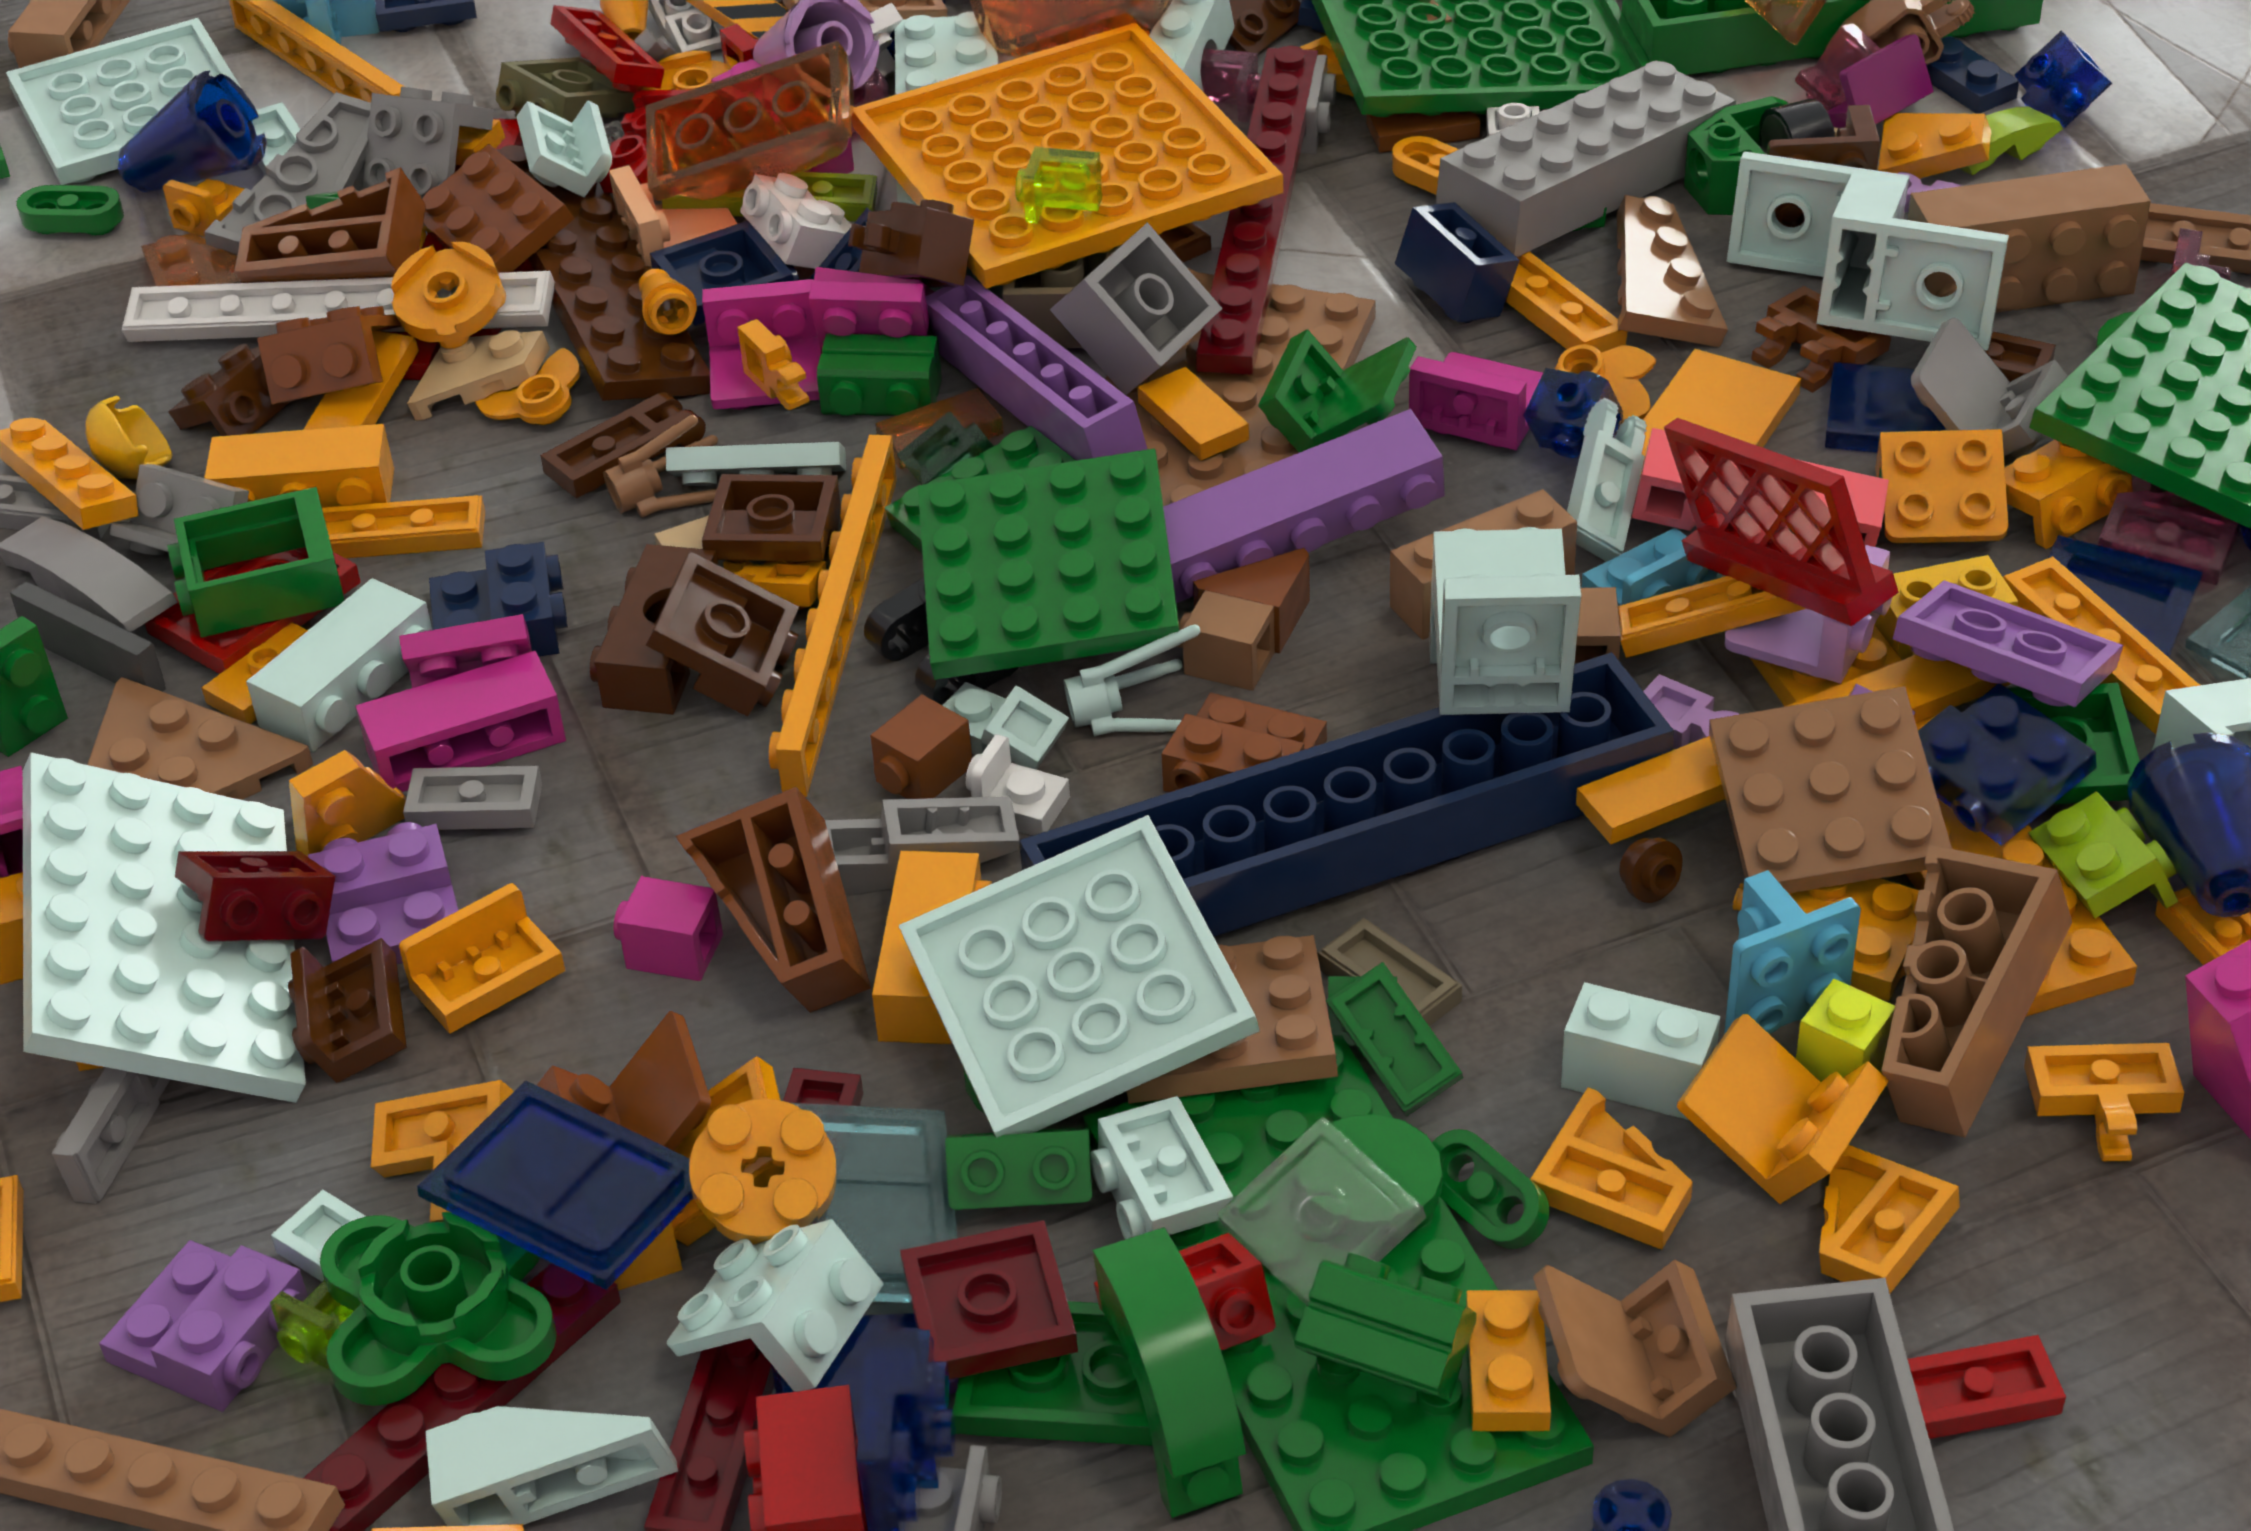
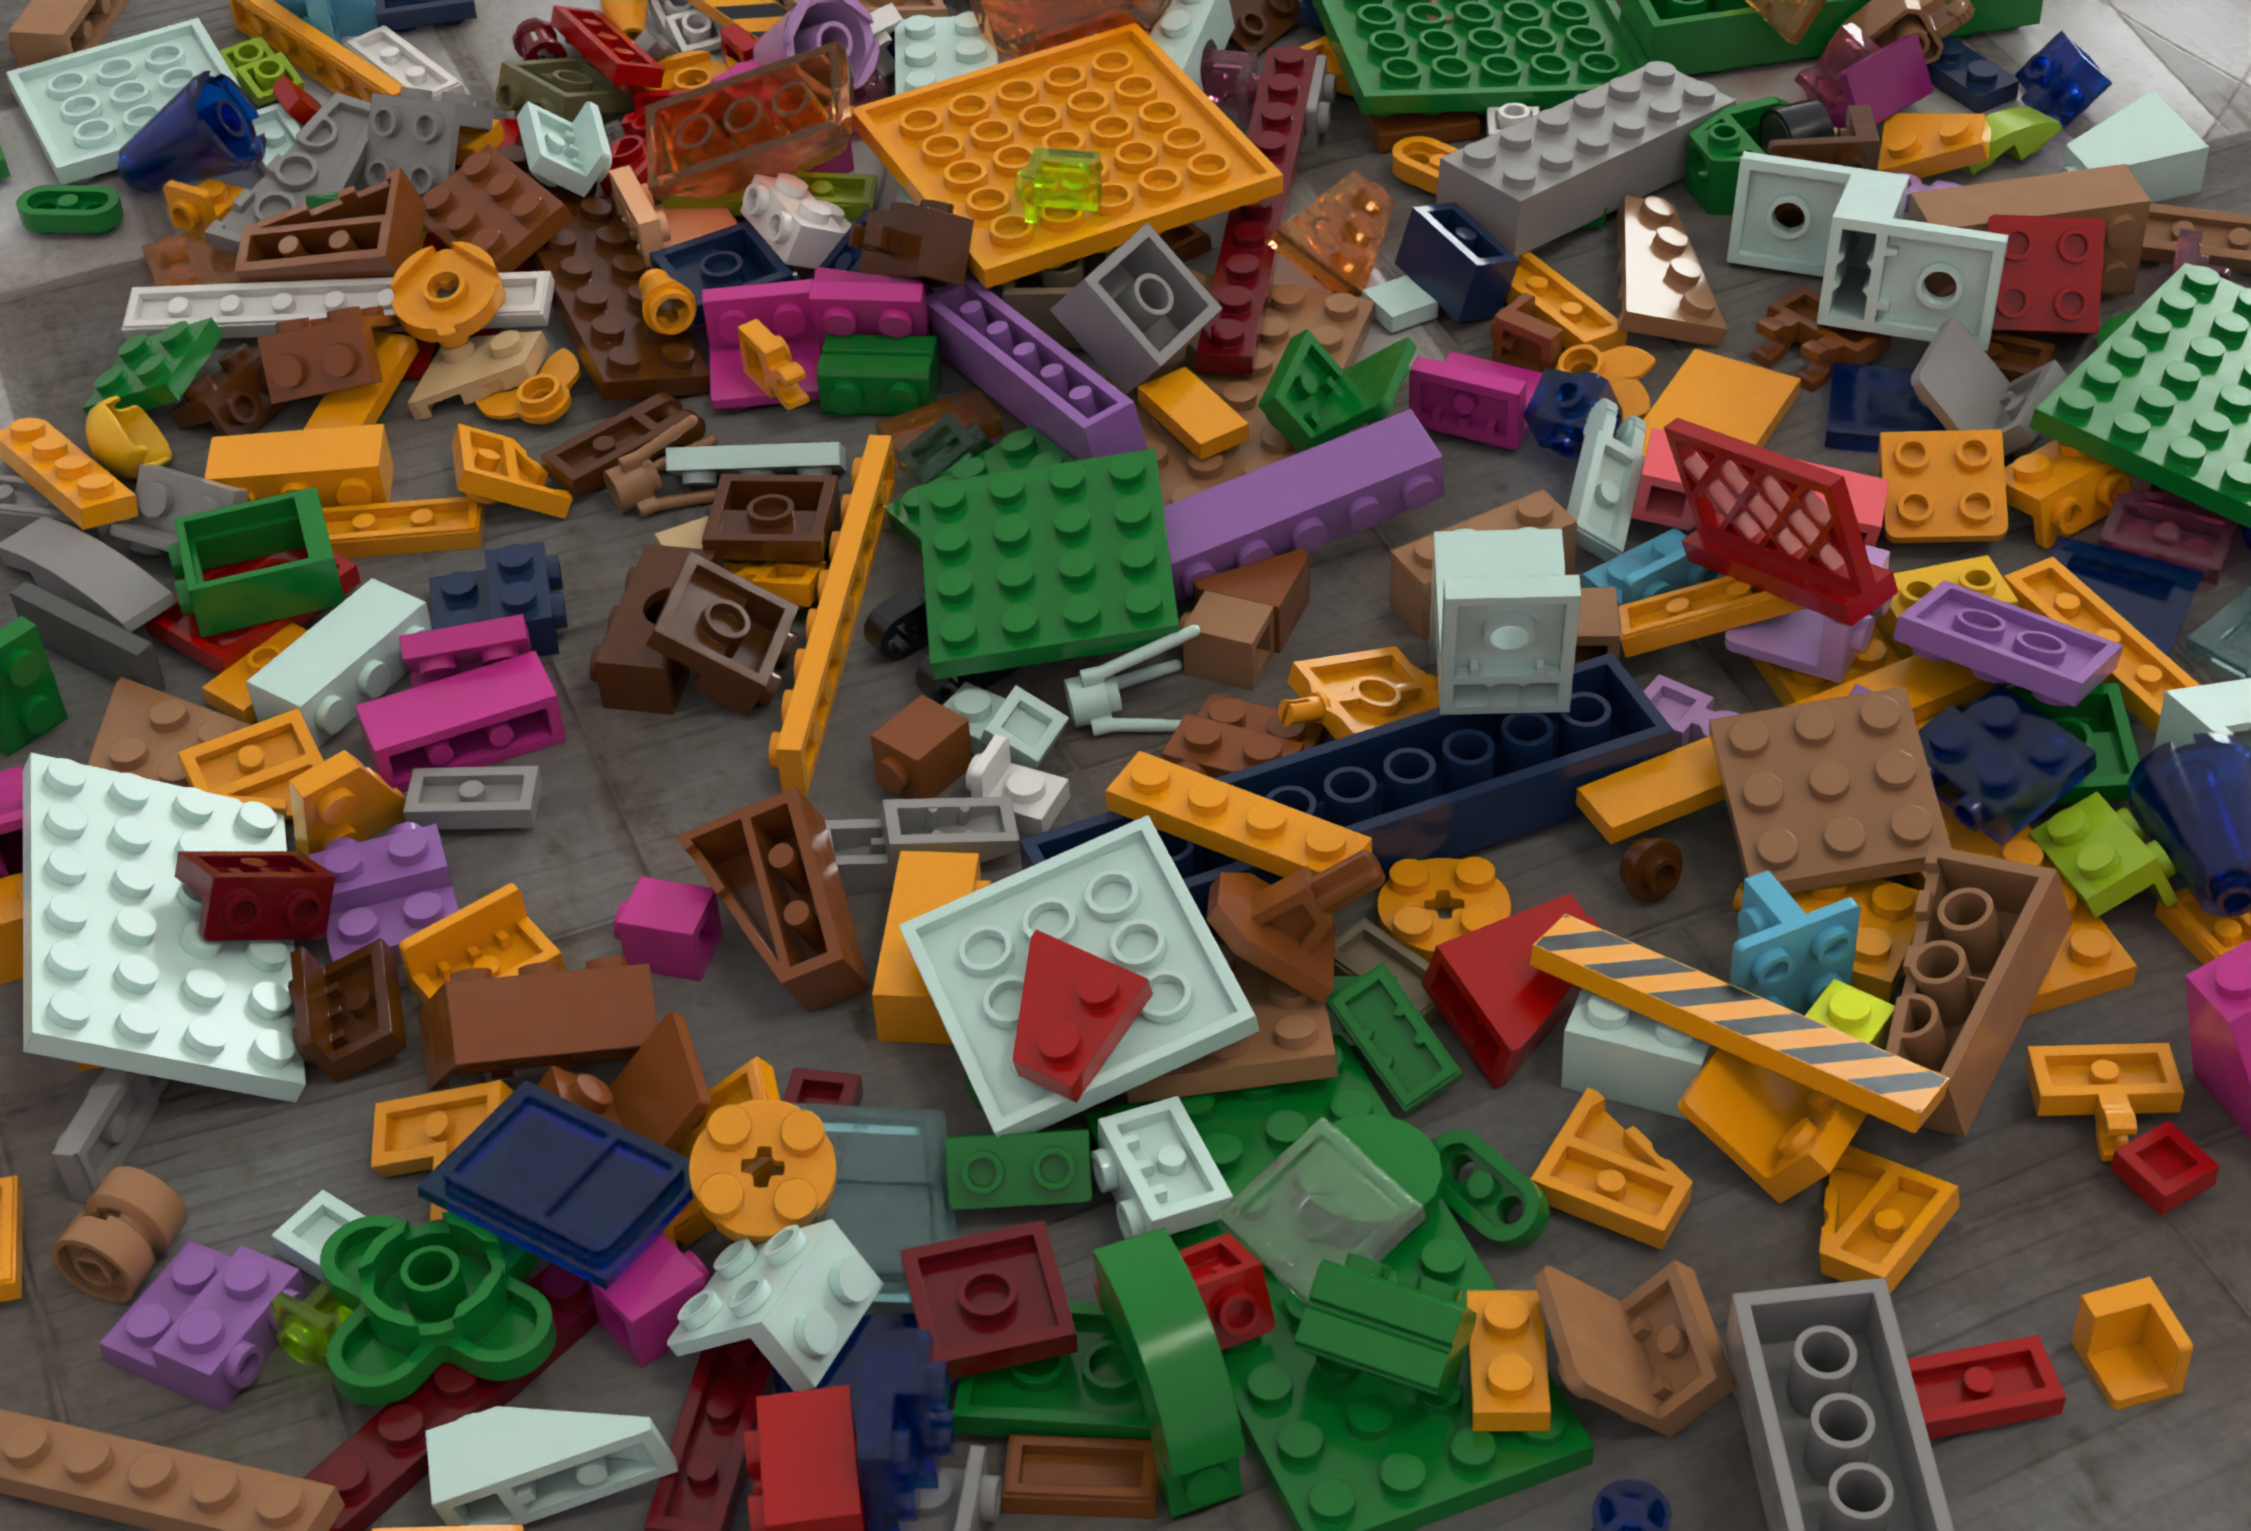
none -> medium nougat wheel [51,1166,188,1303]
none -> green plate [82,317,224,415]
none -> light orange wing [178,708,324,820]
none -> lime slope [219,36,305,106]
none -> red tile [272,75,322,126]
none -> white tile [343,25,465,101]
none -> dark orange wedge [418,956,658,1091]
none -> light orange wing [451,423,572,519]
none -> dark red bush [512,18,568,61]
none -> dark pink brick [590,1233,711,1368]
none -> dark orange tile [1002,1434,1159,1519]
none -> red wing [1012,929,1153,1103]
none -> light orange plate [1105,750,1372,878]
none -> dark orange piece [1206,850,1385,1004]
none -> clear orange wing [1265,170,1396,297]
none -> light orange plate [1278,646,1439,740]
none -> light aqua tile [1362,275,1438,333]
none -> light orange plate [1377,856,1511,962]
none -> red slope [1421,893,1600,1090]
none -> dark orange bracket [1490,292,1564,376]
none -> light orange tile [1529,913,1949,1133]
none -> red bracket [1987,214,2106,336]
none -> light aqua slope [2059,92,2209,203]
none -> light orange panel [2071,1277,2193,1410]
none -> red plate [2110,1120,2220,1216]

